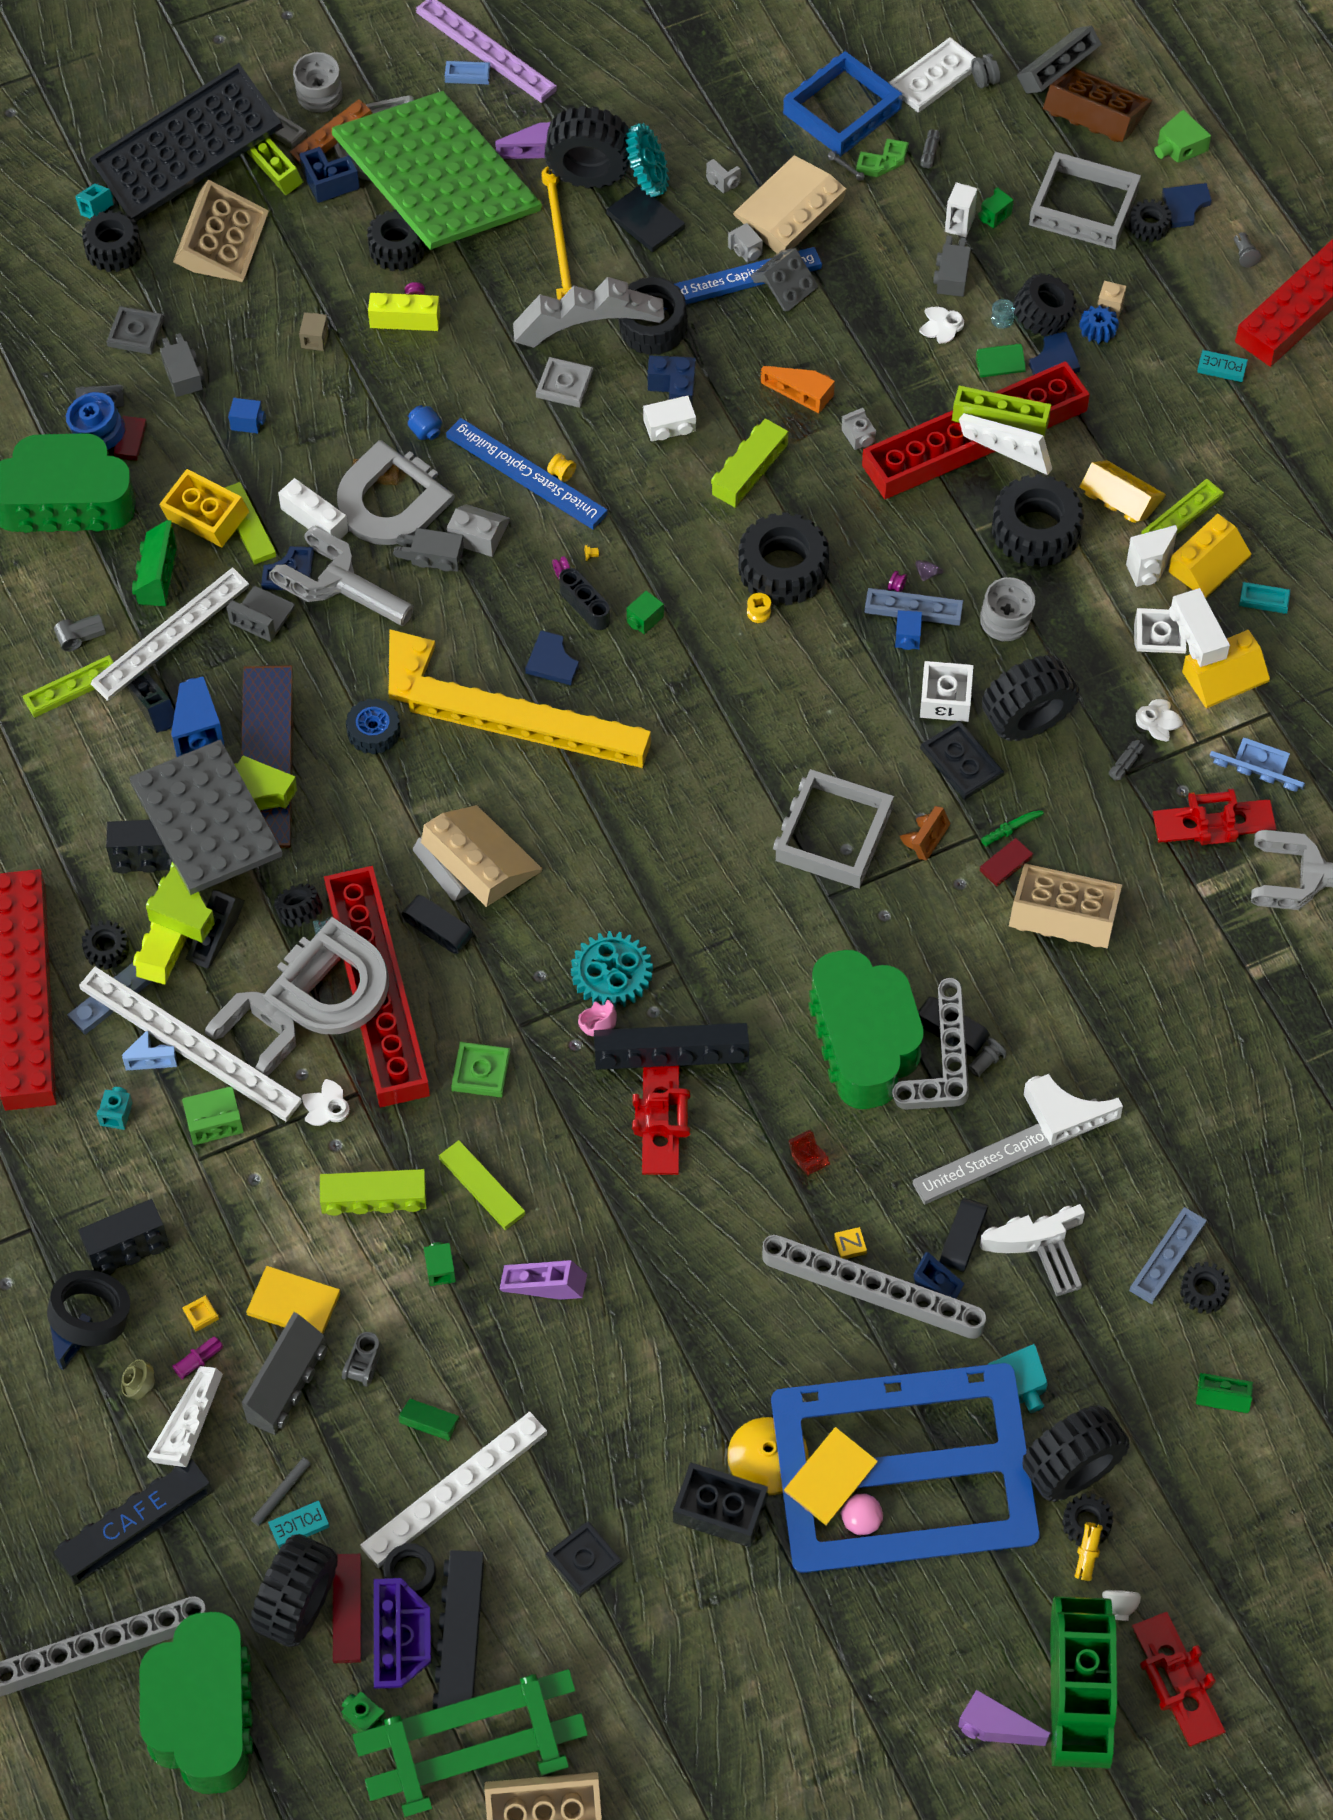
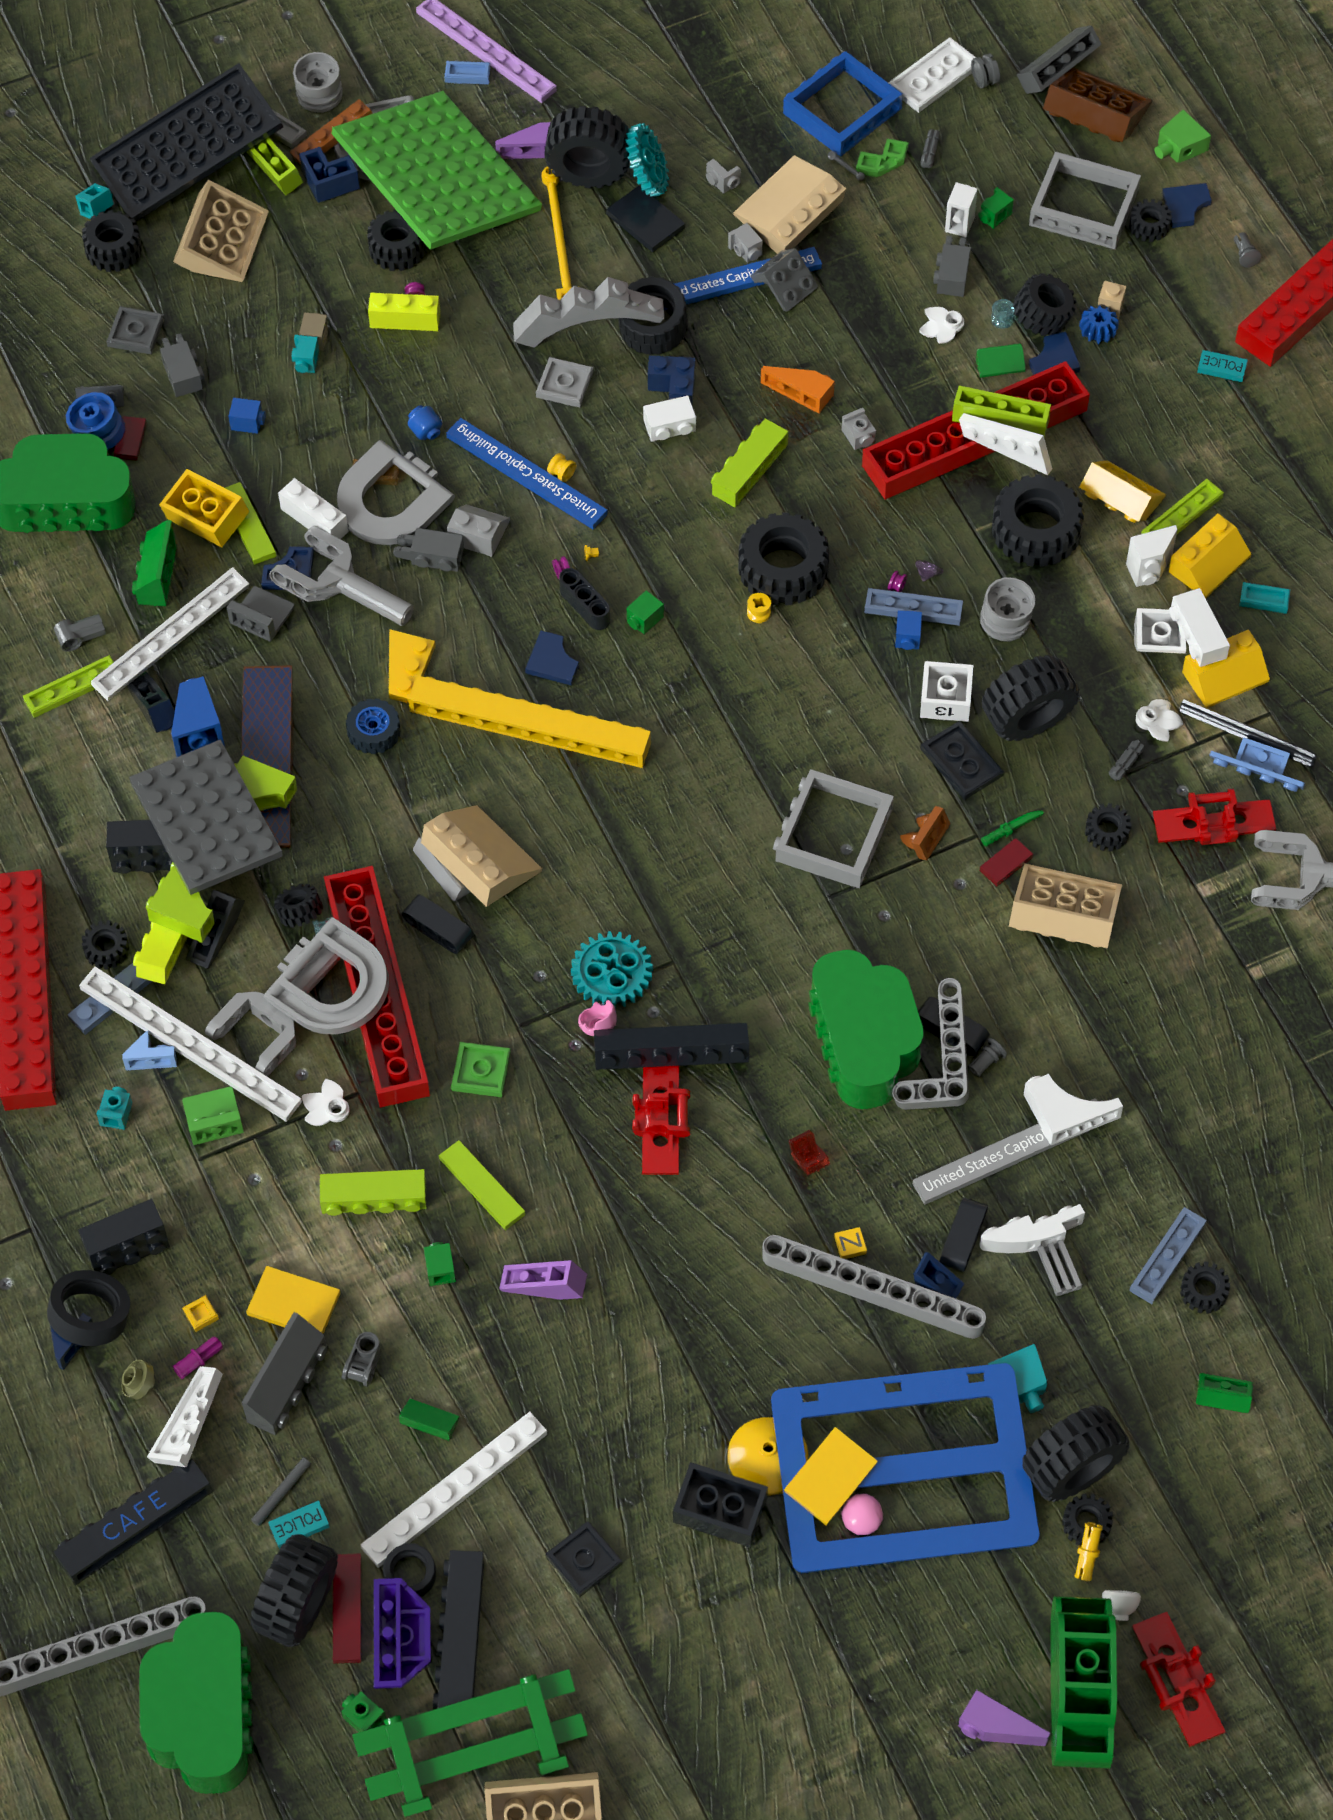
none -> teal brick [292,335,319,373]
none -> black tyre [1085,803,1131,851]
none -> axle [1179,699,1317,767]

